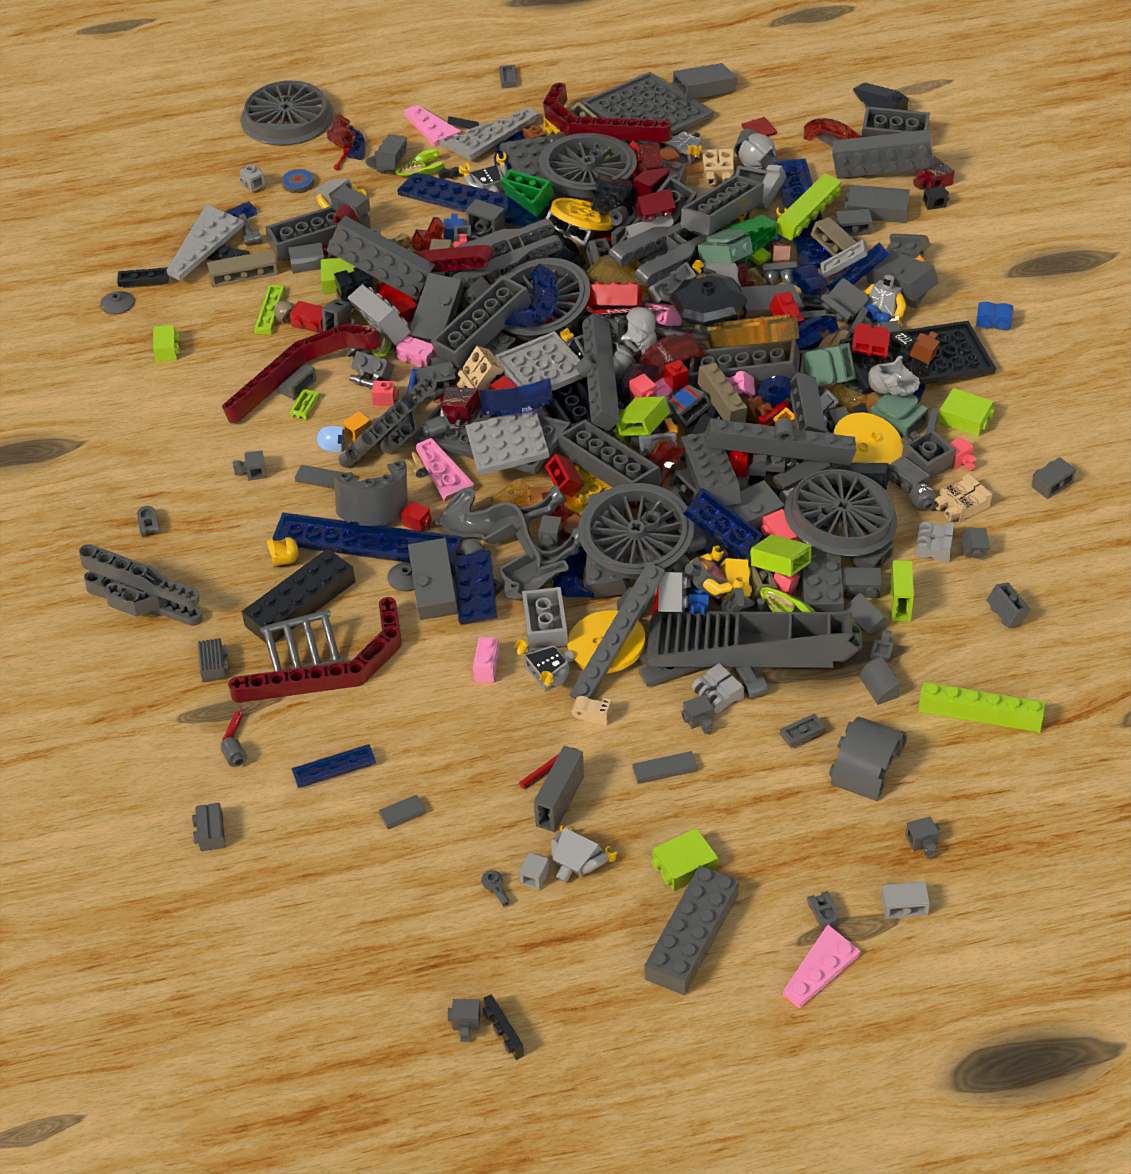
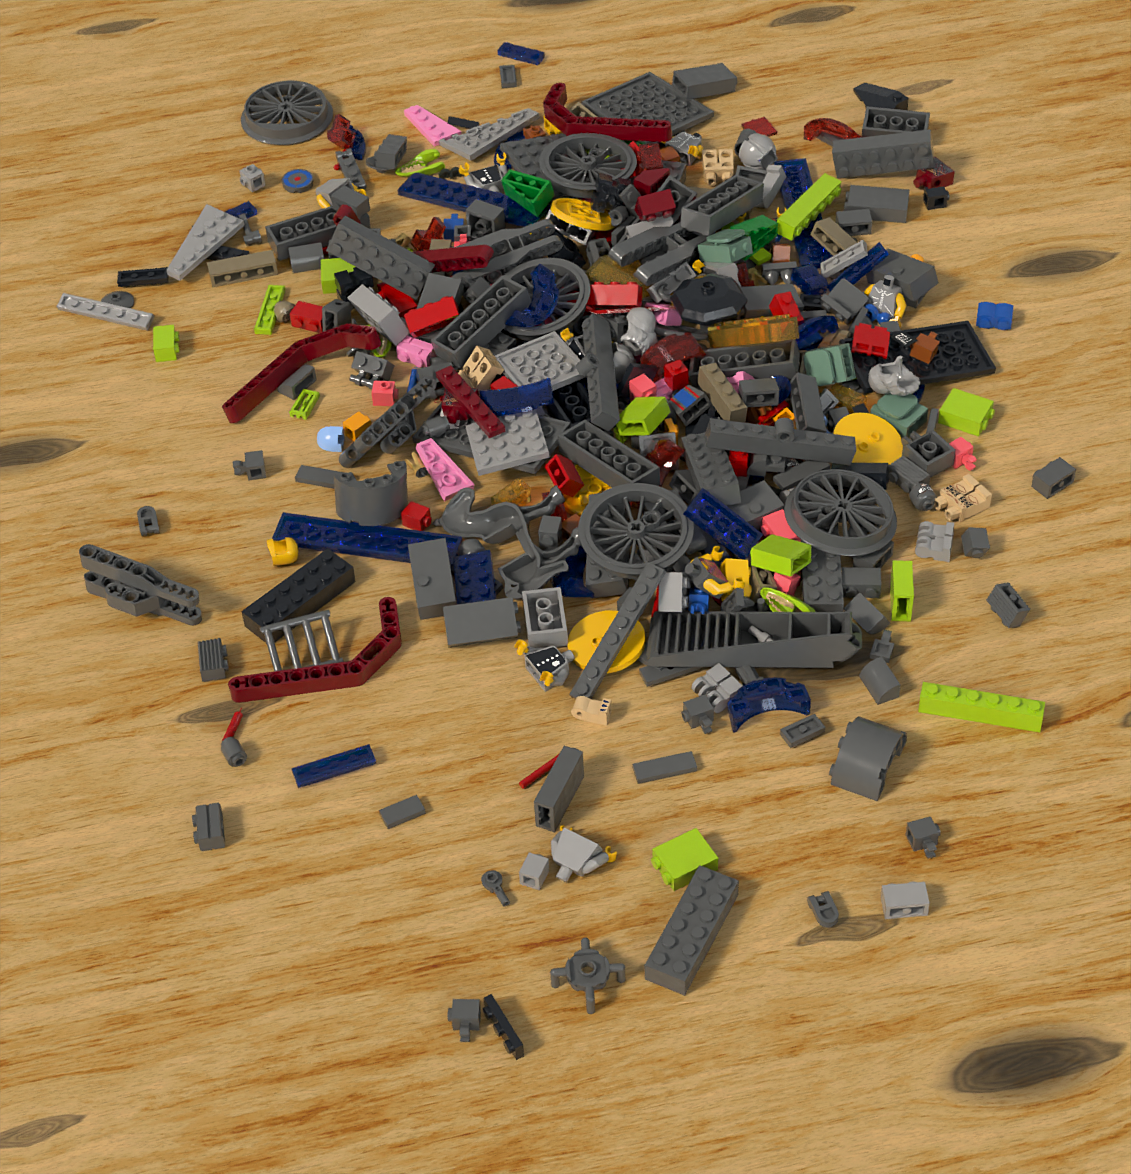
dark grey dish [388,562,415,591] -> none
bright pink brick [473,637,500,683] -> none
bright pink wing [783,925,860,1009] -> none
dark grey brick [886,234,930,258] -> none
none -> light grey tile [57,293,154,331]
none -> dark grey plate [335,148,366,189]
none -> red brick [404,296,460,338]
none -> dark red plate [436,365,505,438]
none -> dark grey brick [443,597,521,648]
none -> clear blue plate [497,42,545,65]
none -> dark grey plate [550,937,626,1014]
none -> dark grey brick [619,184,641,218]
none -> clear blue windscreen [727,678,811,733]
none -> dark grey brick [738,378,779,407]
none -> light grey bar [748,626,774,642]

